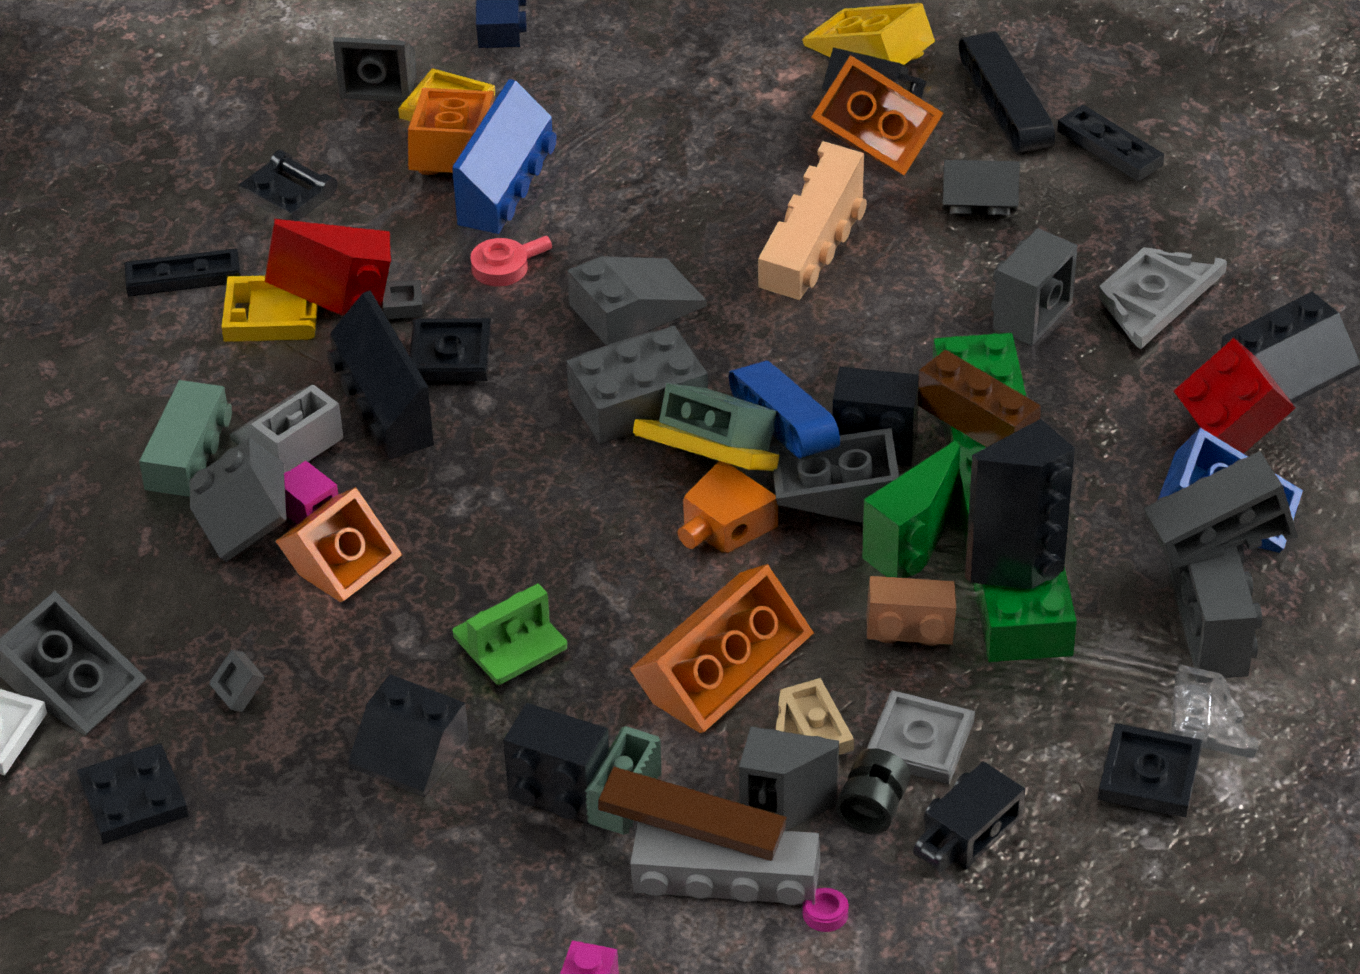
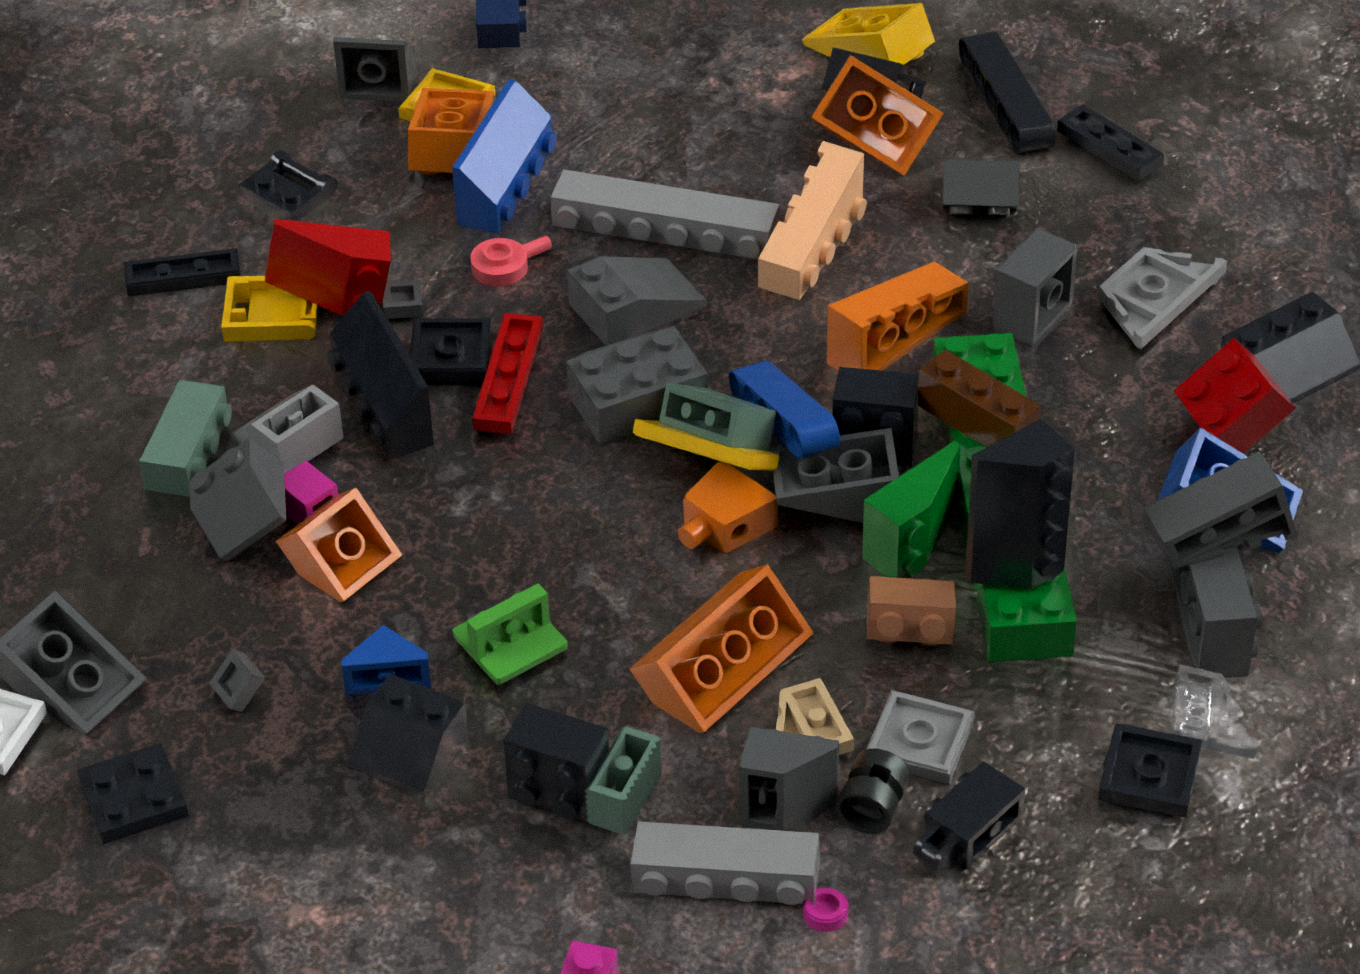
reddish brown tile [598,766,787,861] -> none
none -> blue slope [341,625,431,695]
none -> red plate [472,313,543,434]
none -> light grey brick [550,169,780,259]
none -> orange wedge [827,261,969,371]

